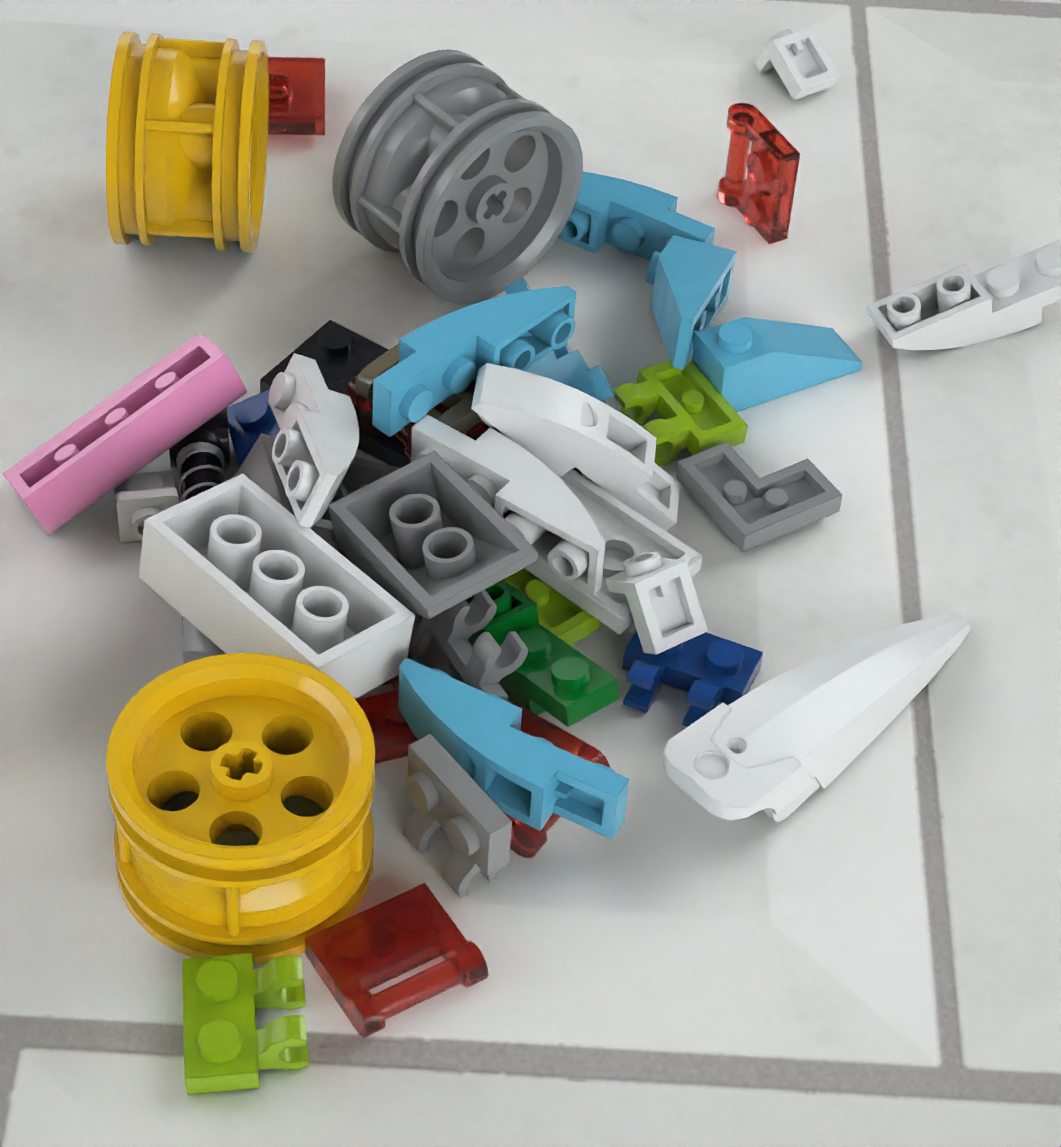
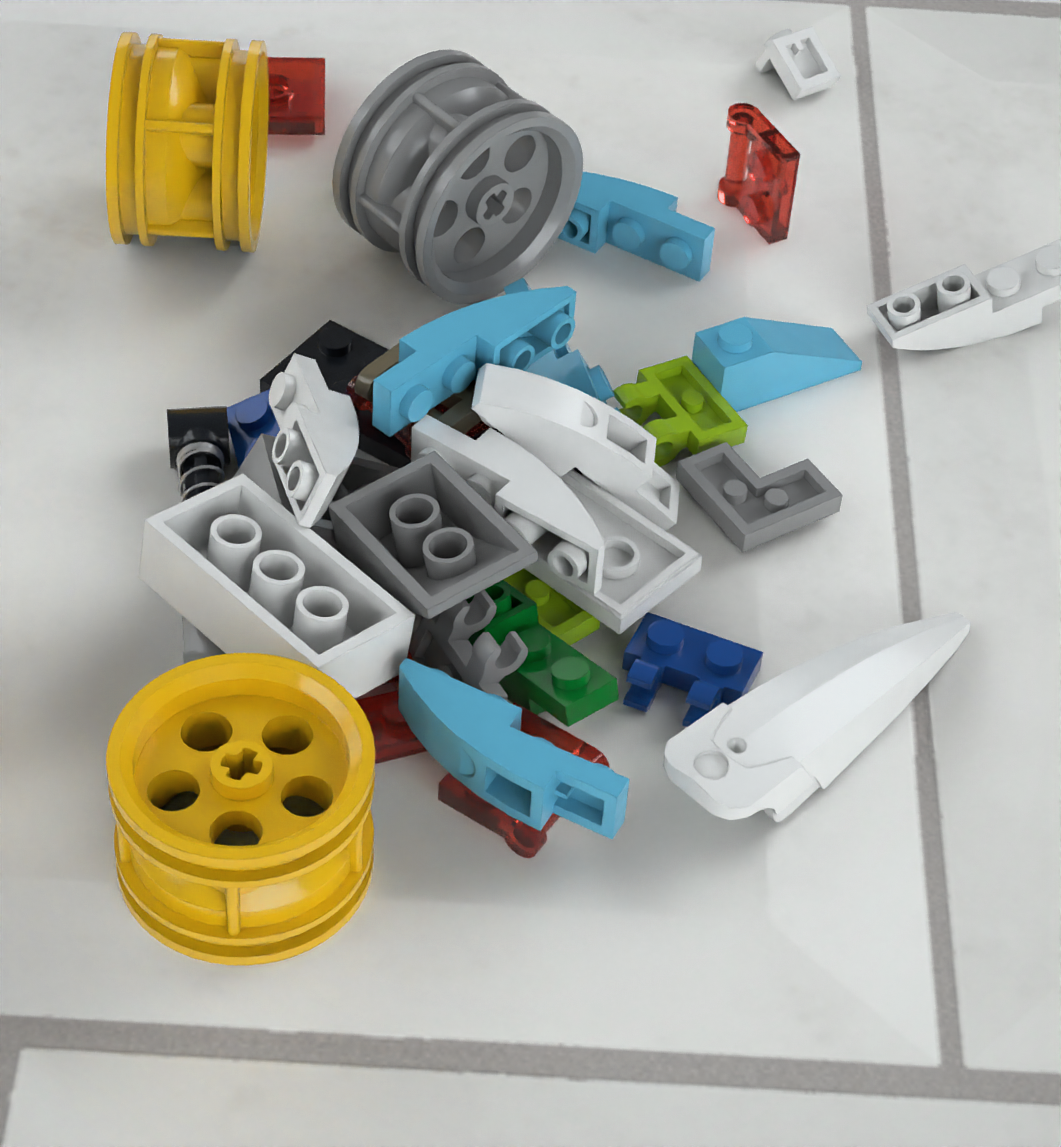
bright pink brick [2,334,247,536] -> none
white bracket [114,470,179,544] -> none
lime plate [182,953,309,1095] -> none
clear red plate [305,883,489,1038] -> none
light grey plate [403,734,512,898] -> none
white bracket [605,551,708,655] -> none
medium azure slope [646,235,737,370] -> none

